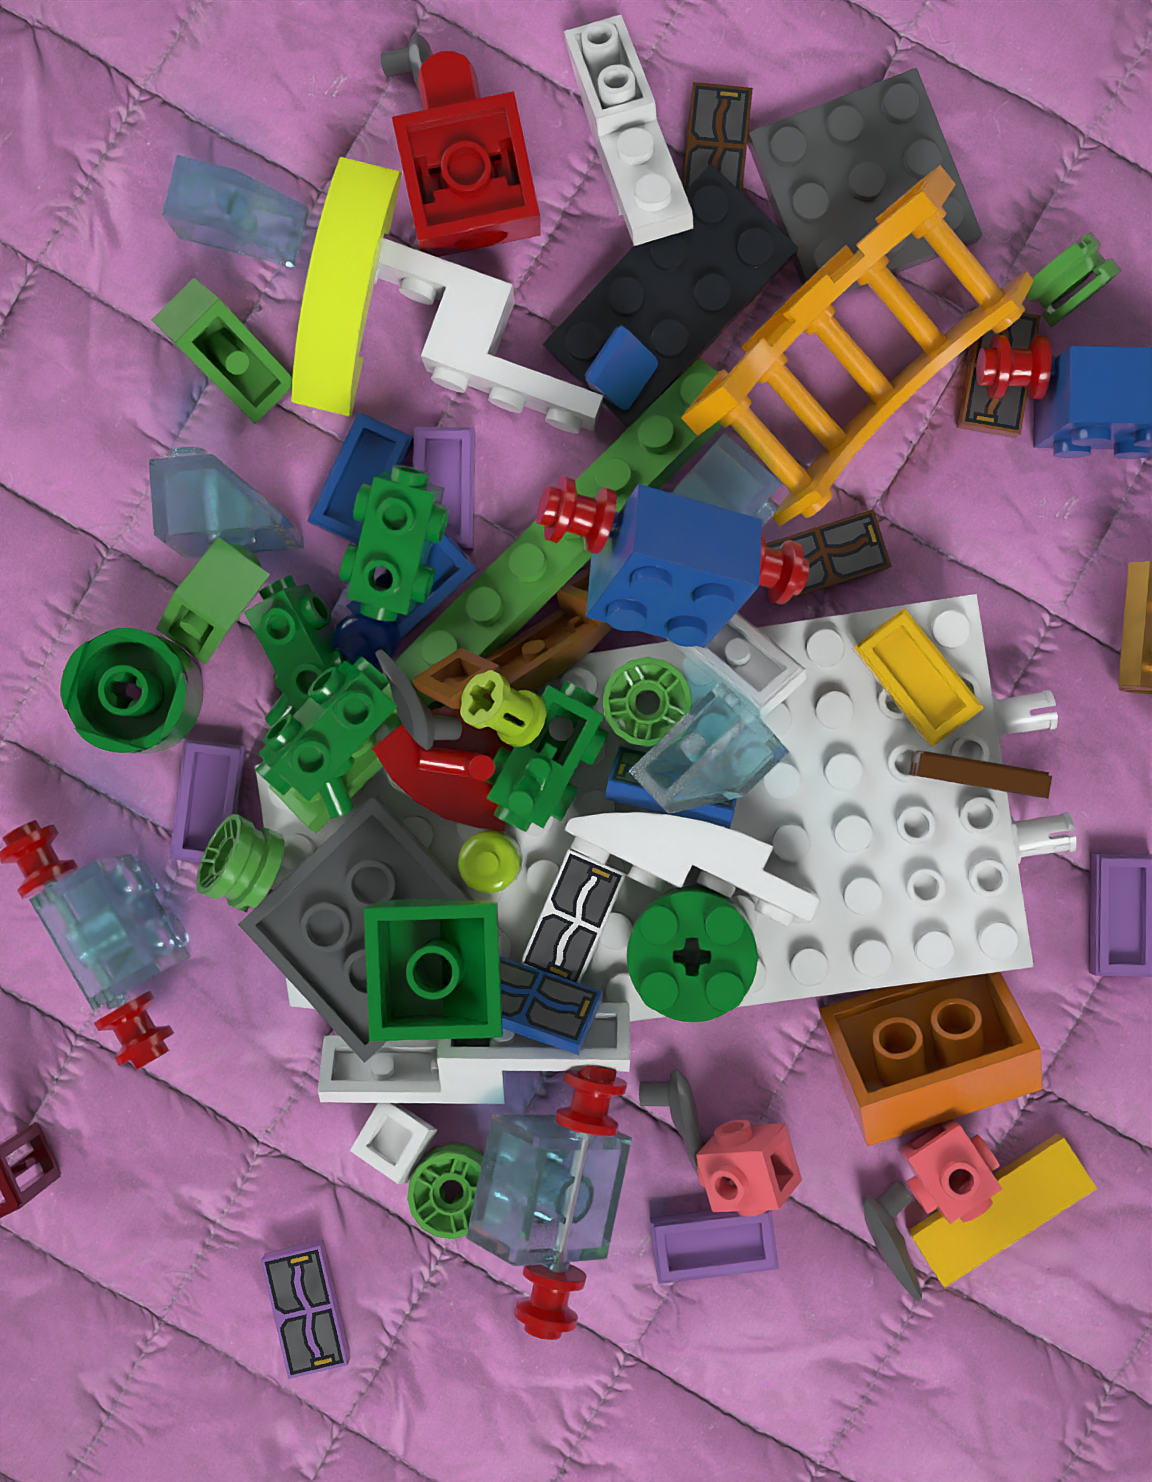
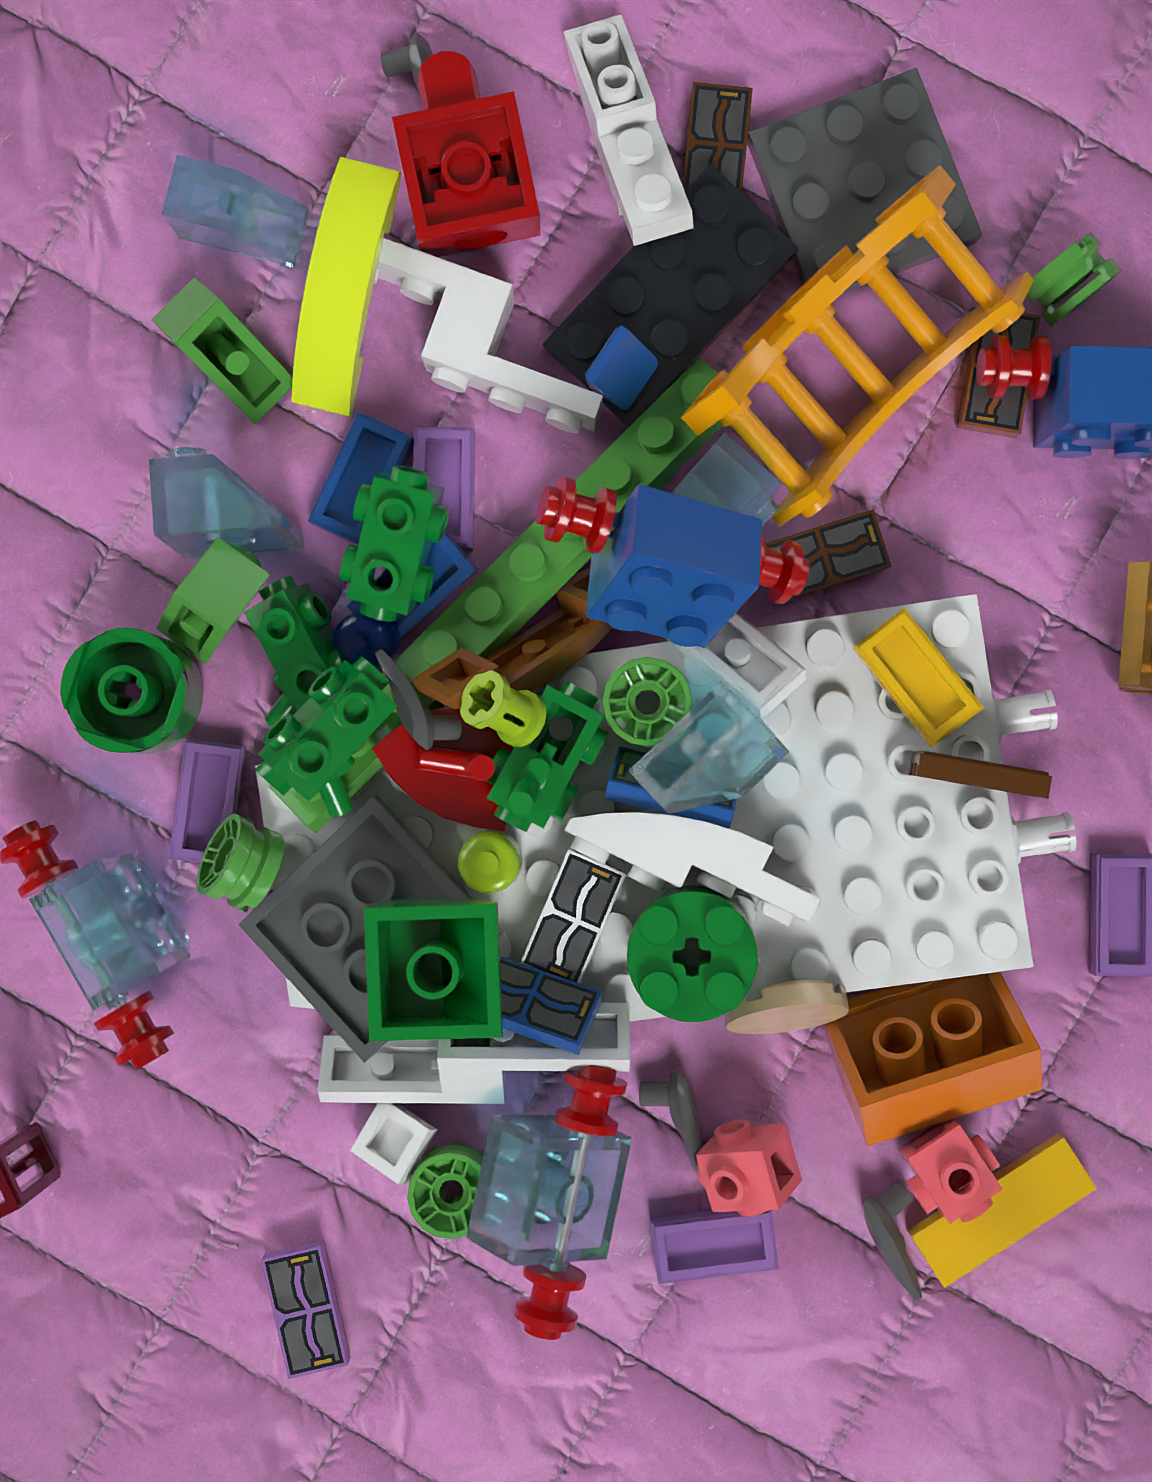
none -> tan tile [724,980,849,1035]

